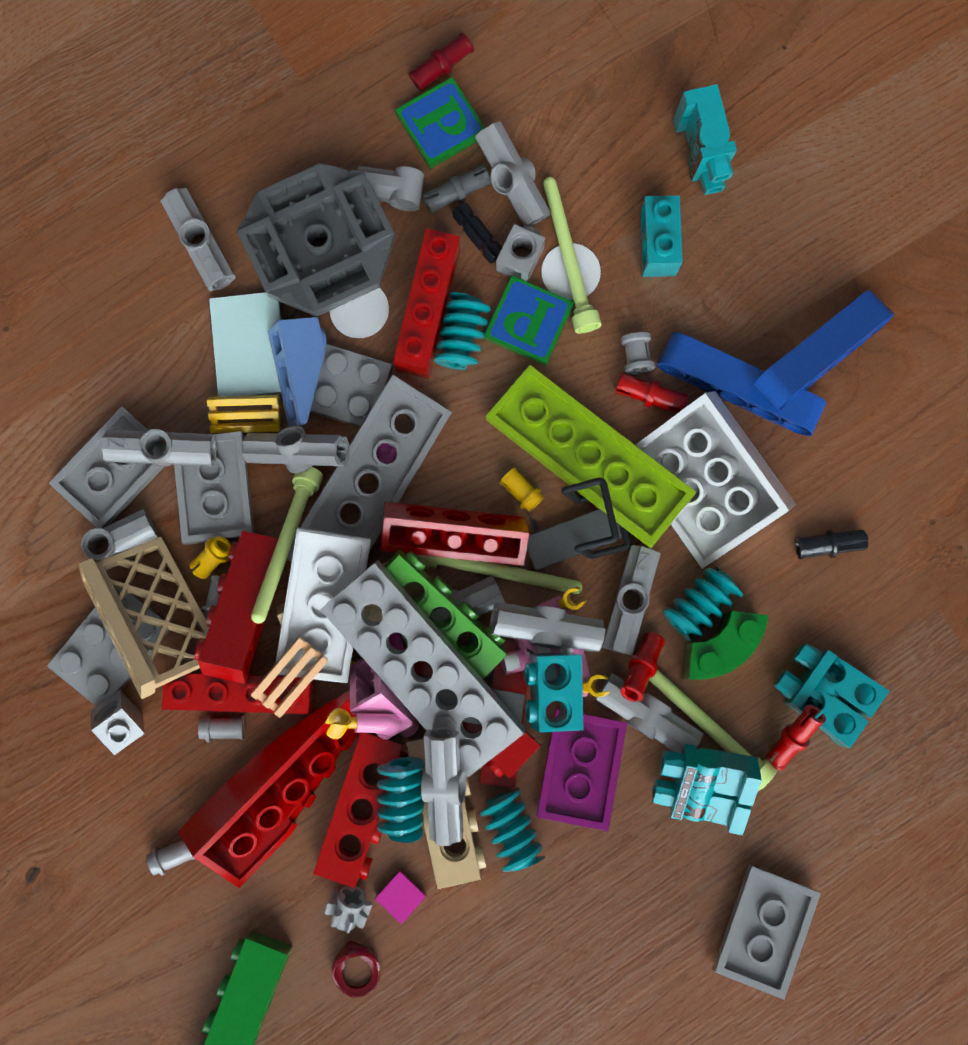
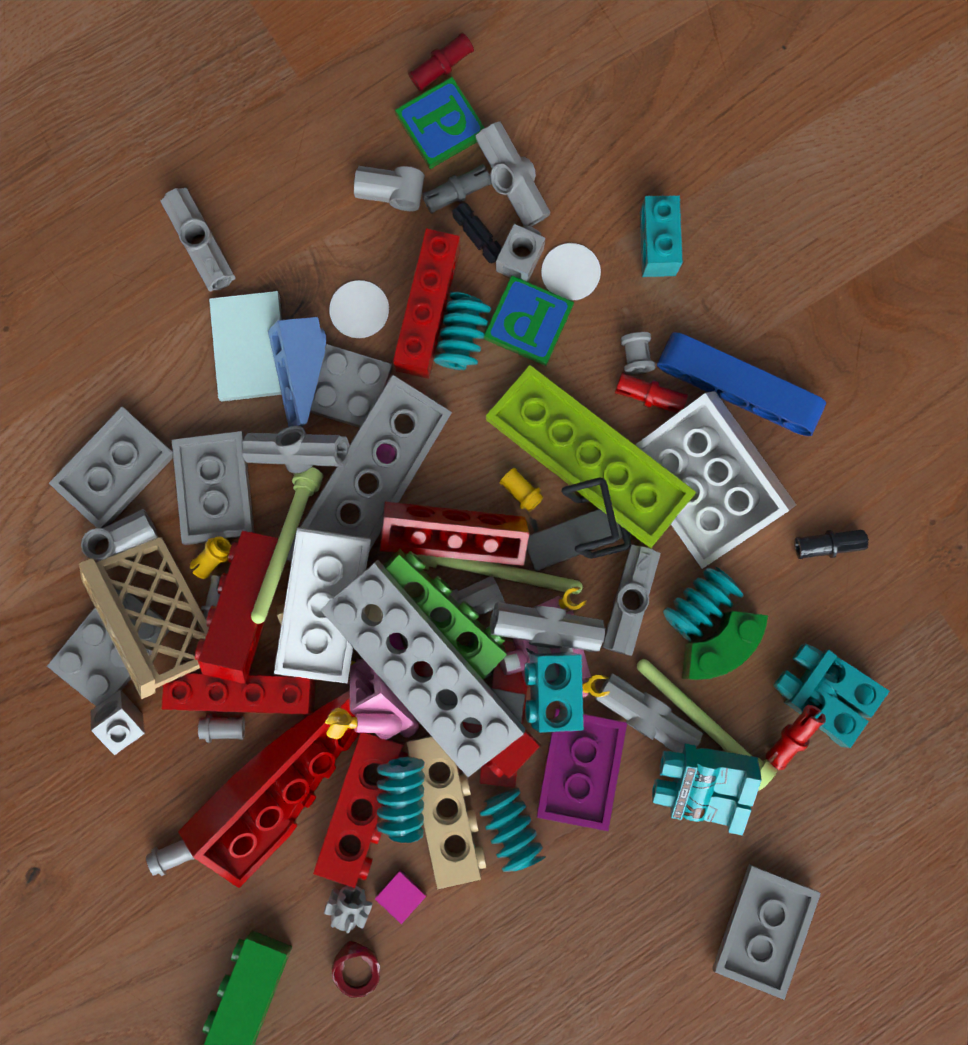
light grey piece [101,429,217,467] -> none
yellow tile [207,395,281,434] -> none
dark grey piece [237,163,395,317] -> none
light nougat tile [251,636,328,718] -> none
light grey piece [421,727,466,846] -> none
yellowish green piece [543,177,602,334] -> none
red pin [620,632,665,702] -> none
teal hips [672,84,737,195] -> none
blue beam [754,289,895,411] -> none

